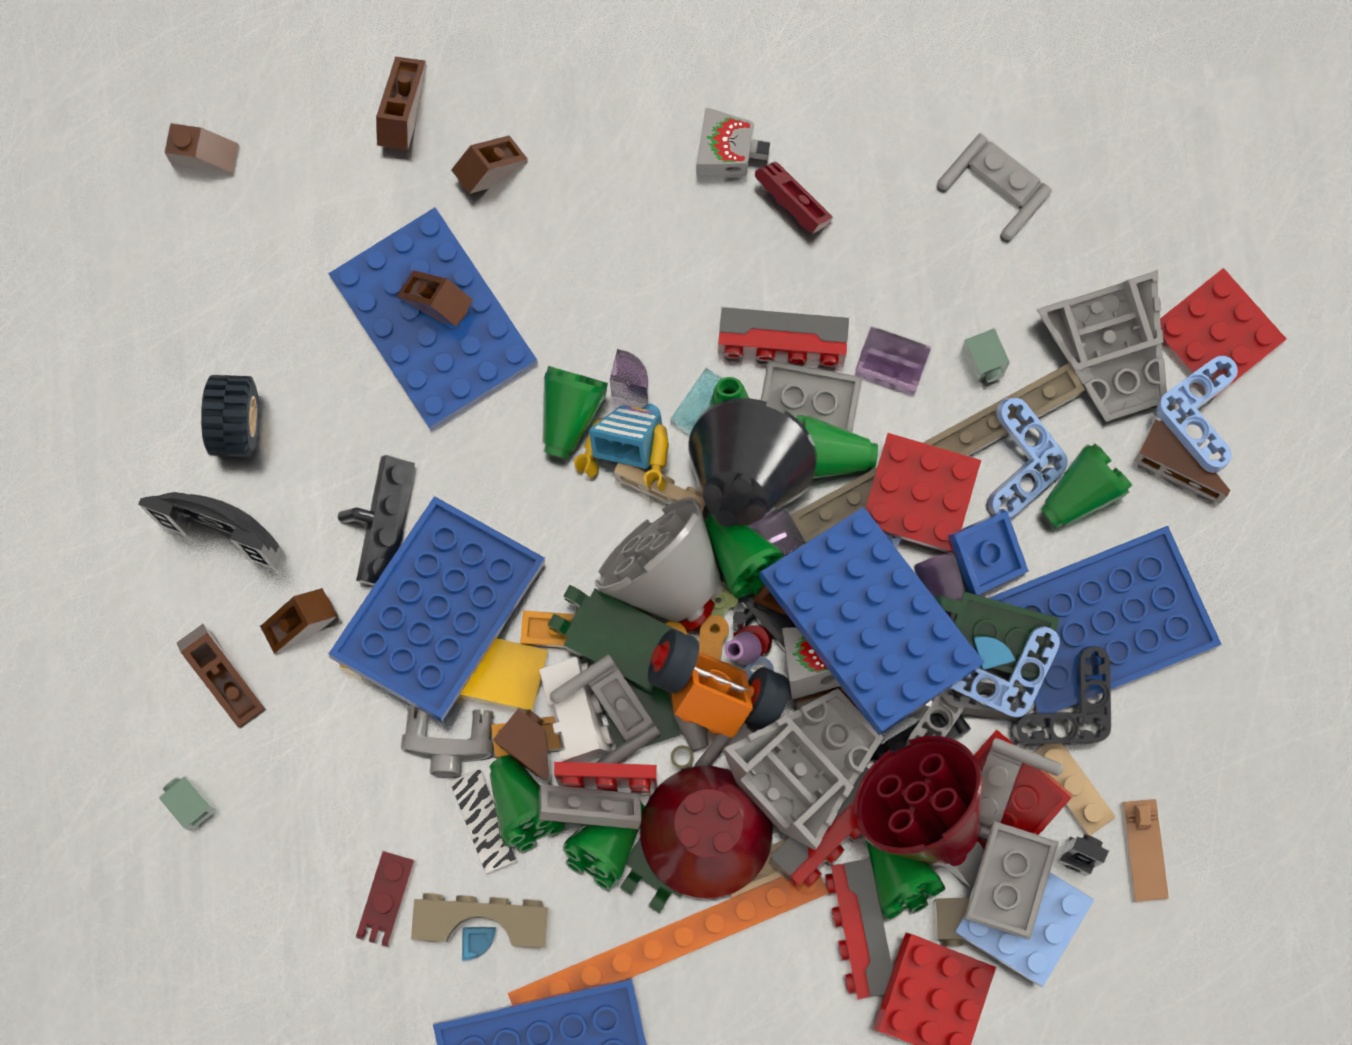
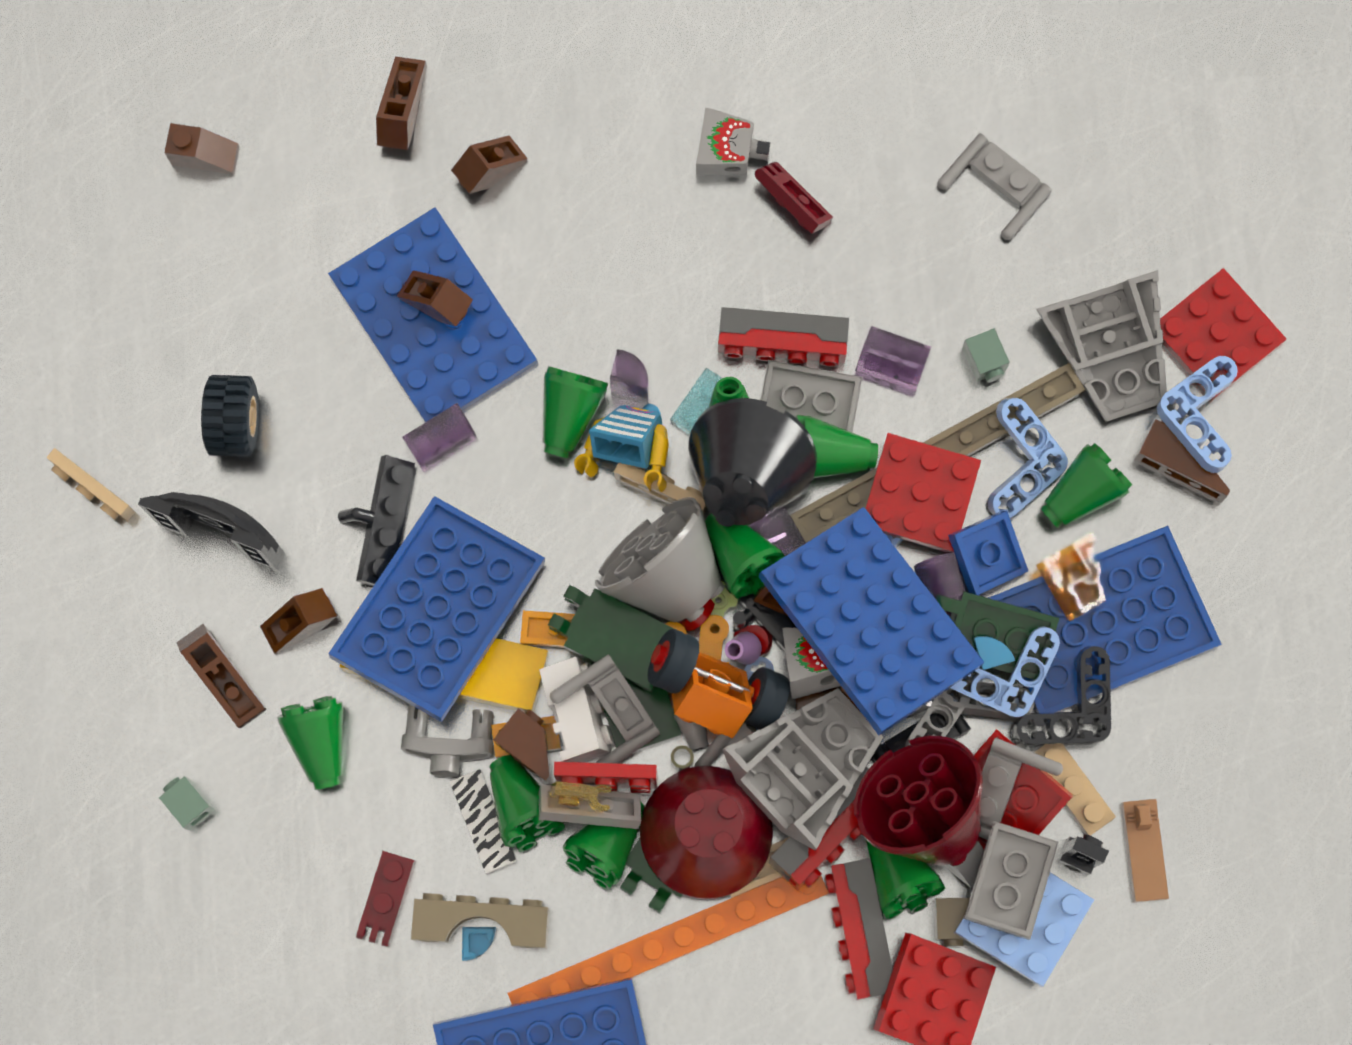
none -> tan plate [46,448,135,522]
none -> green cone [277,696,343,790]
none -> clear purple brick [402,403,477,472]
none -> clear yellow plate [550,781,612,812]
none -> clear orange slope [1036,532,1106,622]

